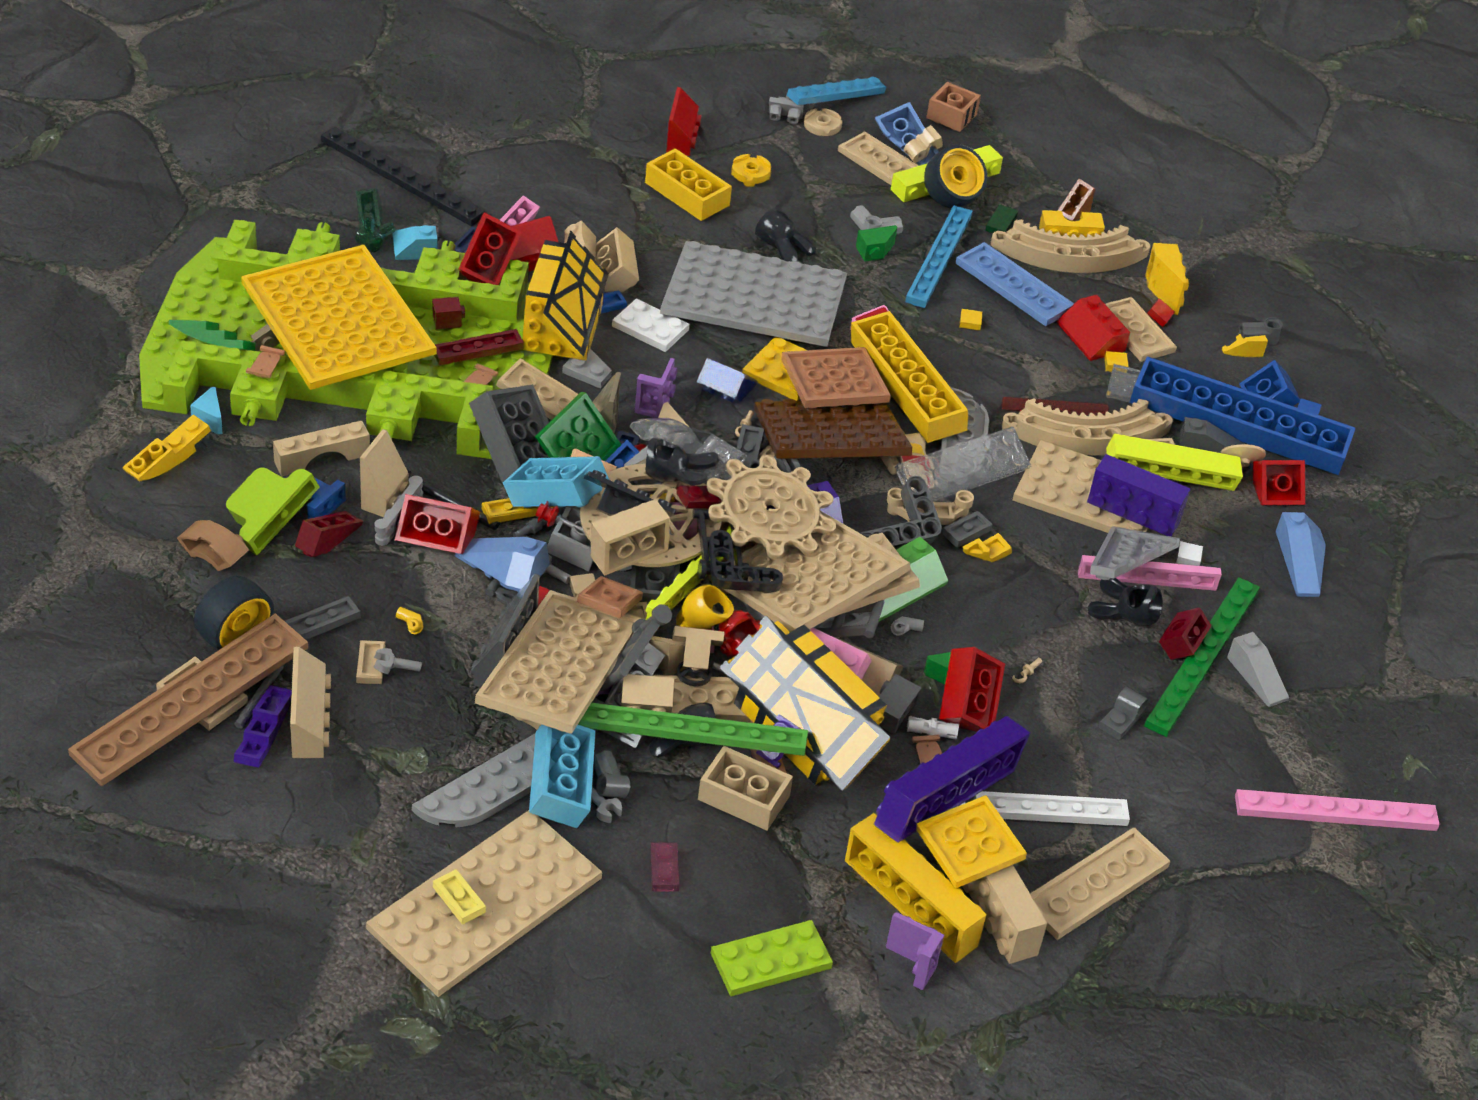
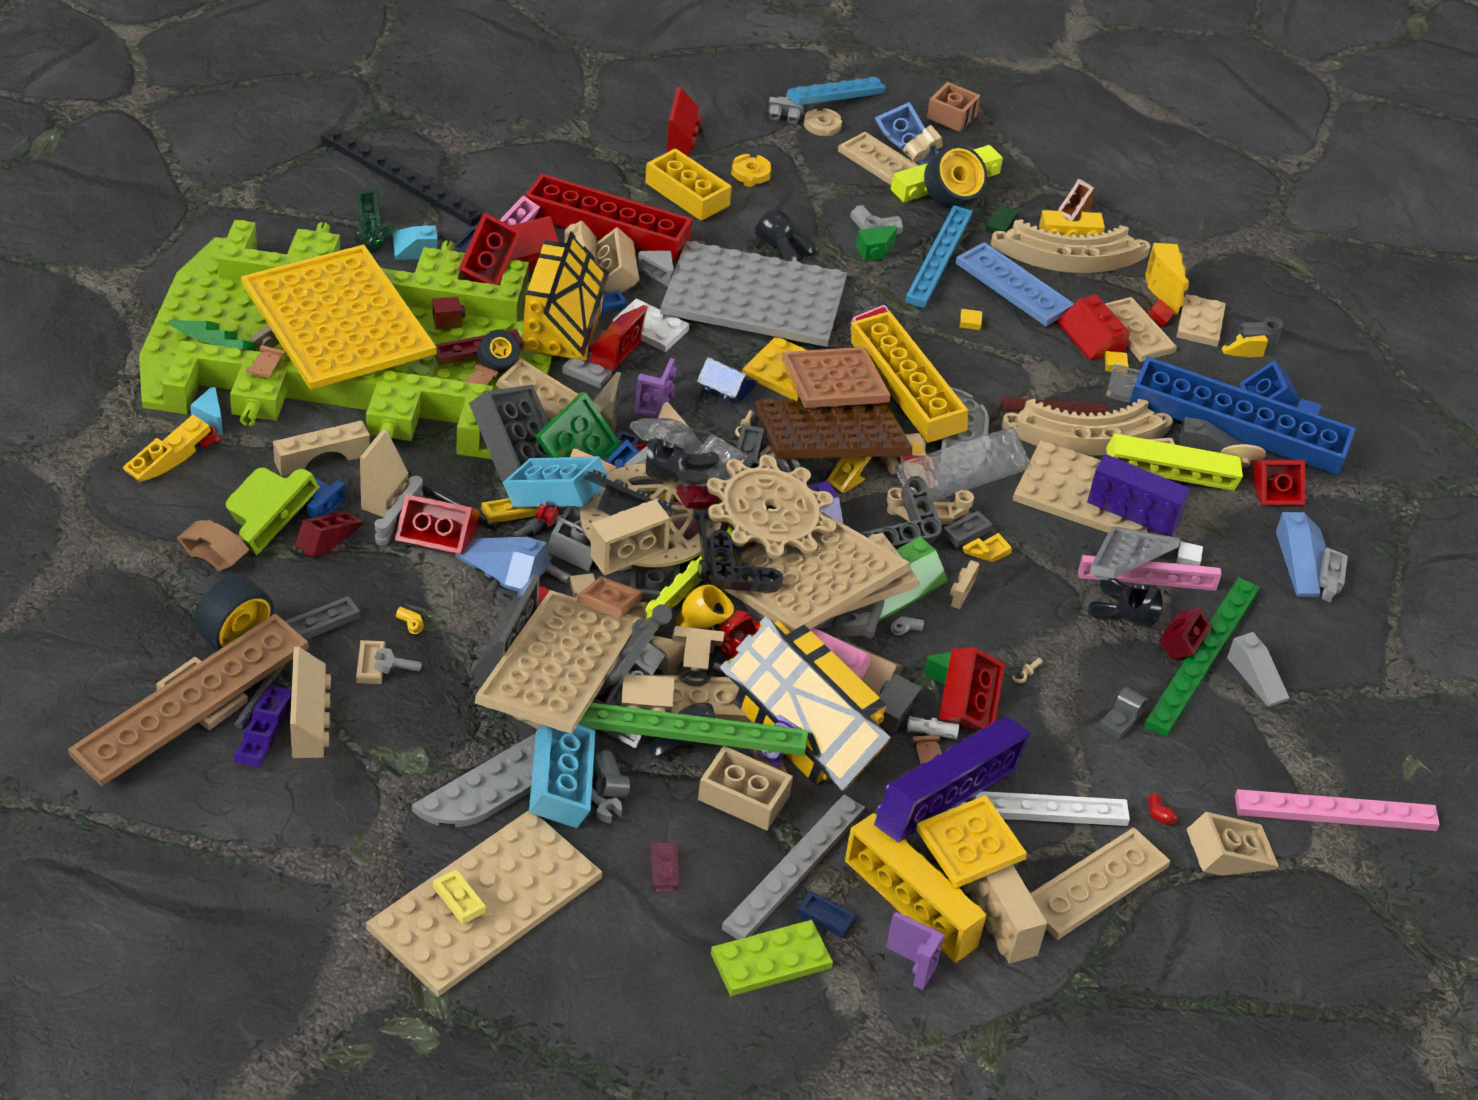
none -> red plate [199,425,221,447]
none -> black wheel [477,329,520,373]
none -> red brick [525,173,693,261]
none -> red slope [589,305,648,371]
none -> light grey slope [638,251,674,287]
none -> light grey plate [722,795,865,940]
none -> dark blue tile [797,891,857,938]
none -> yellow slope [826,457,871,493]
none -> tan plate [950,560,980,609]
none -> red arm [1148,794,1177,826]
none -> tan plate [1176,294,1226,347]
none -> tan slope [1186,812,1279,876]
none -> light grey hinge [1319,547,1348,602]

